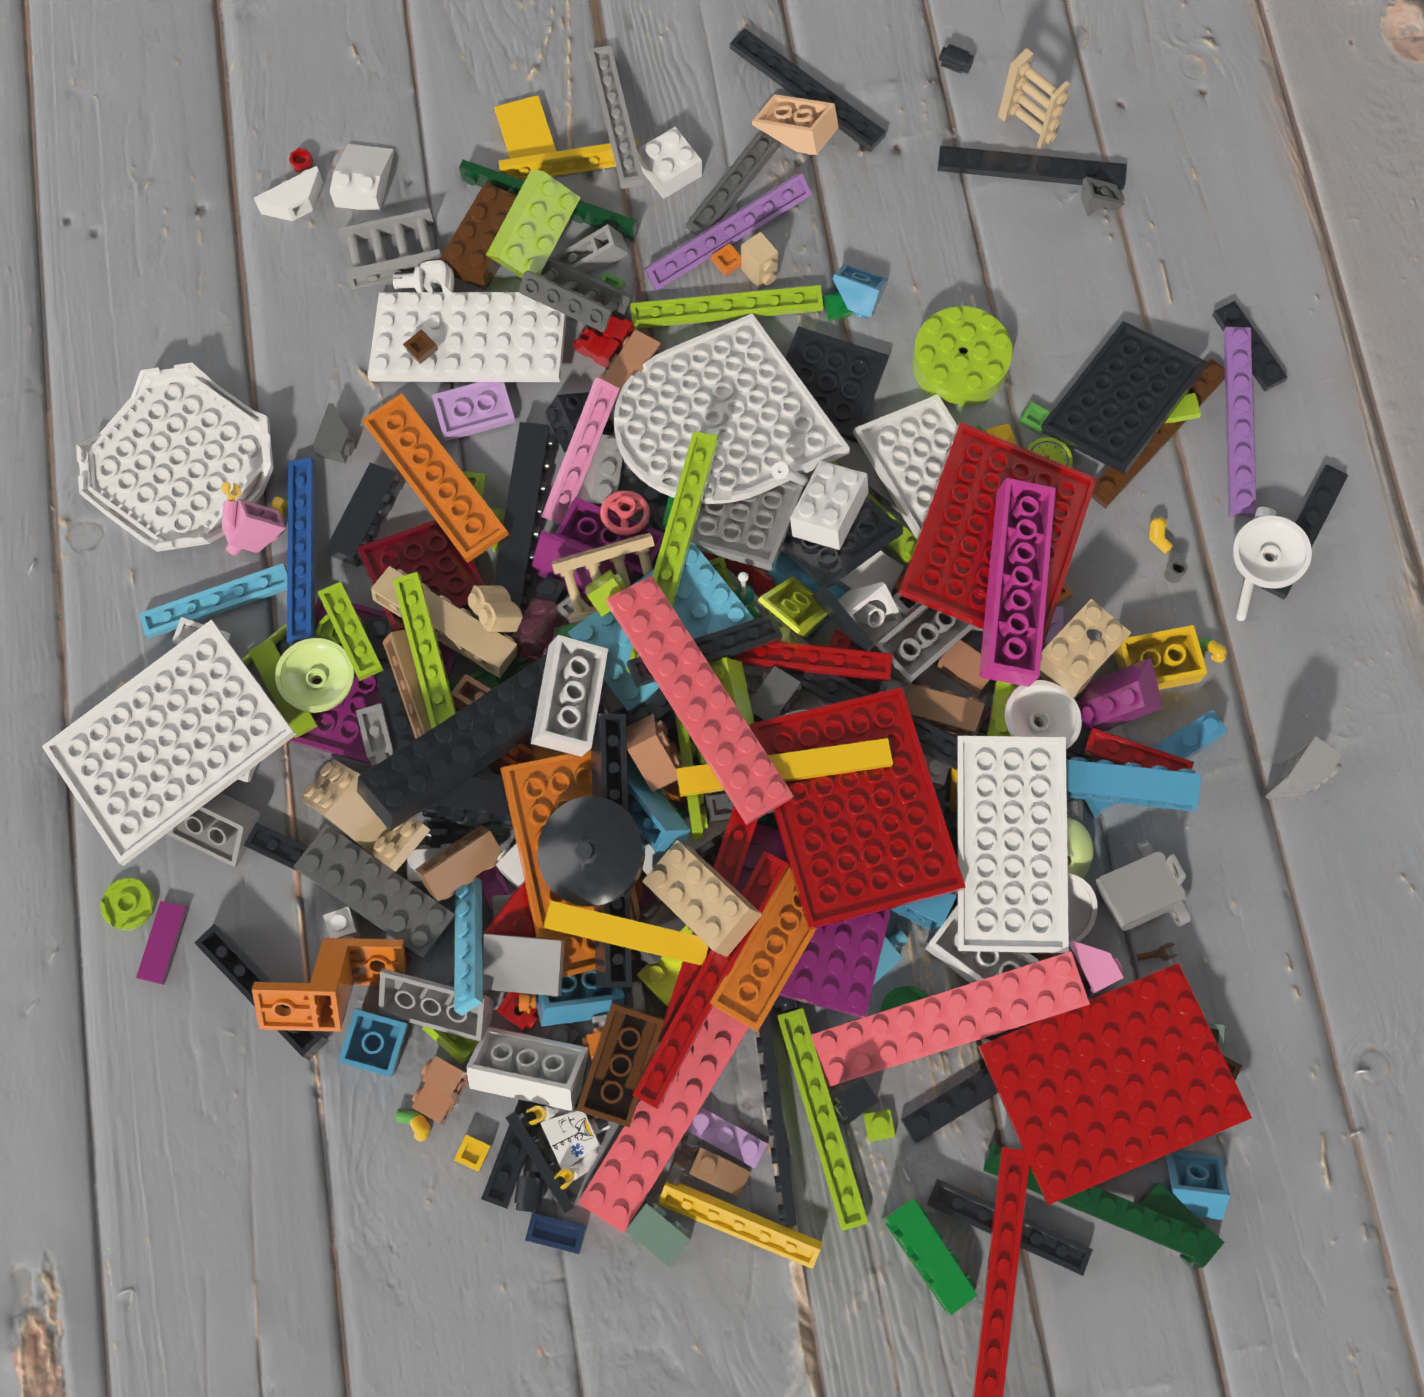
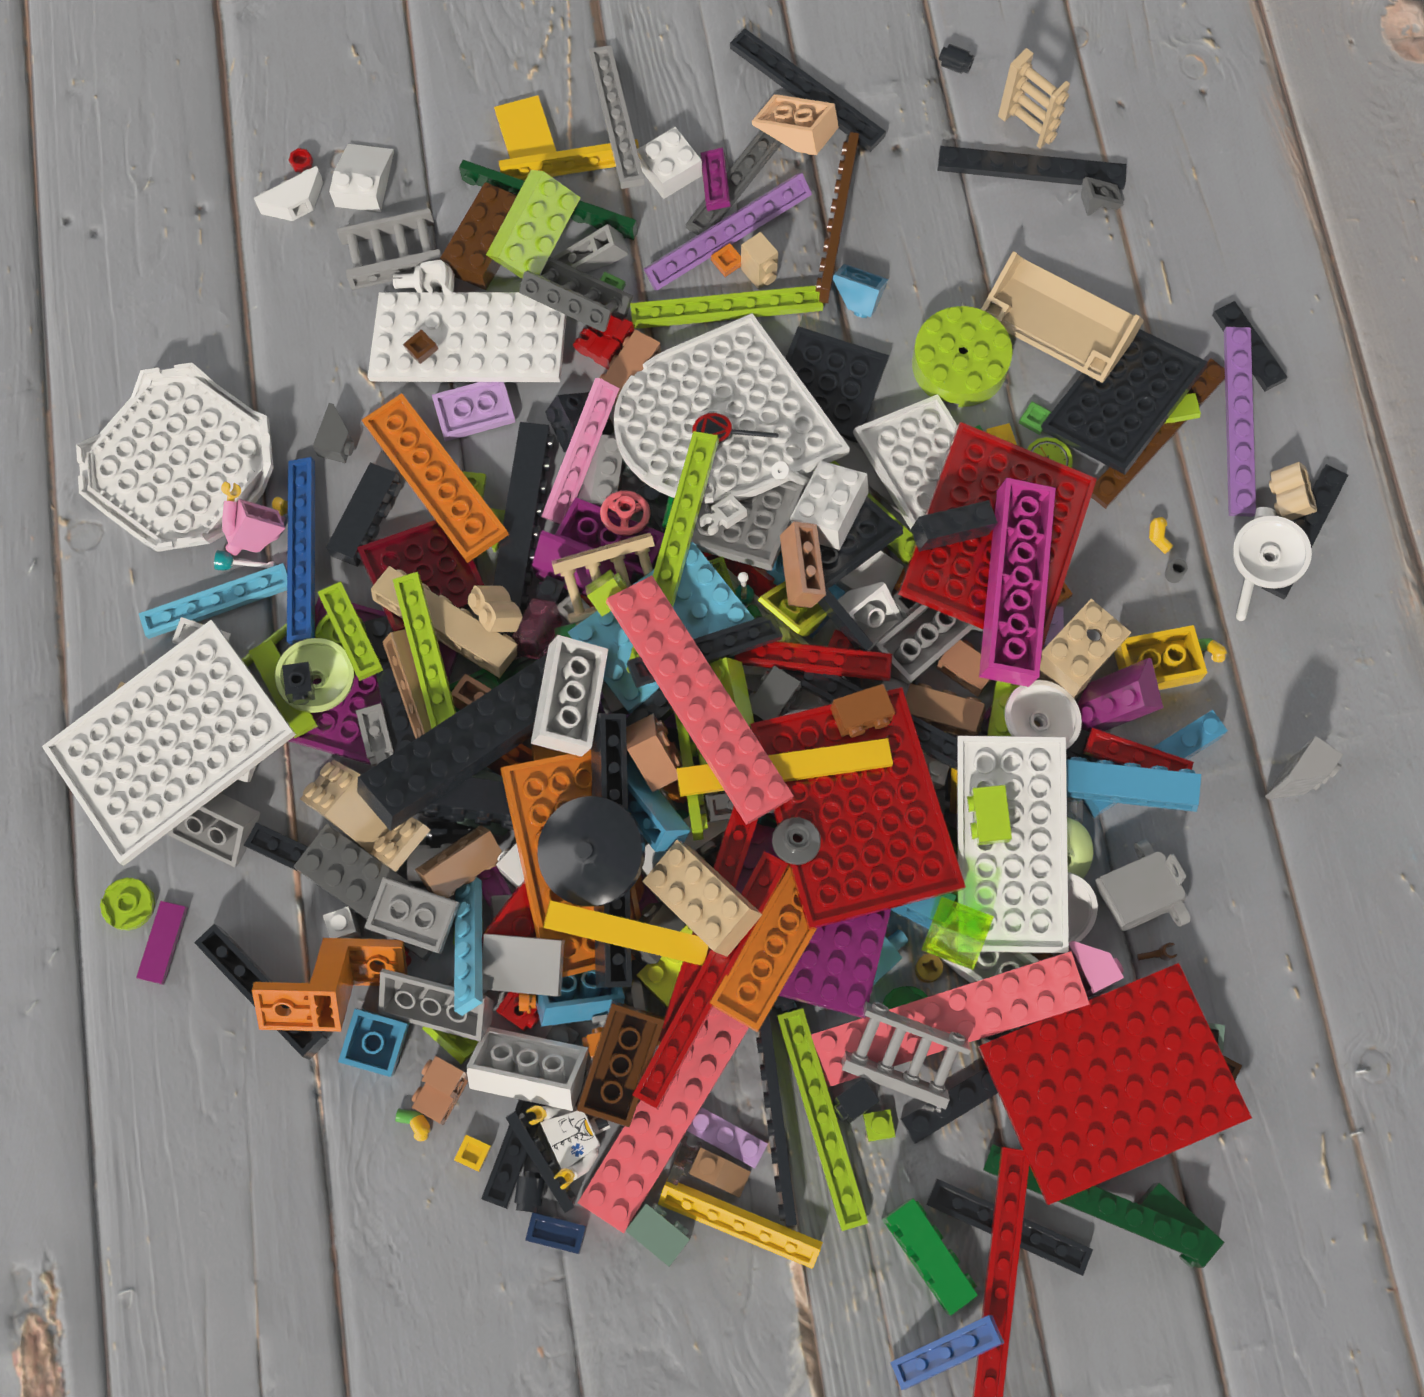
green plate [822,292,851,322] -> none
dark azure slope [1166,1151,1230,1220] -> none
none -> hinge [214,550,276,571]
none -> black brick [282,662,315,705]
none -> light grey tile [364,877,460,954]
none -> piece [692,413,779,444]
none -> magenta tile [700,147,731,211]
none -> white plate [700,494,747,535]
none -> dark grey piece [772,817,821,865]
none -> nougat brick [780,522,826,608]
none -> reddish brown plate [815,132,859,304]
none -> dark orange brick [830,684,895,737]
none -> light grey fence [841,1002,970,1109]
none -> plate [890,1315,1004,1390]
none -> black brick [911,500,998,552]
none -> pearl gold wheel [914,954,943,984]
none -> clear neon green slope [921,896,994,970]
none -> lime brick [967,785,1012,845]
none -> tan slope [981,251,1144,383]
none -> tan brick [1269,462,1317,521]

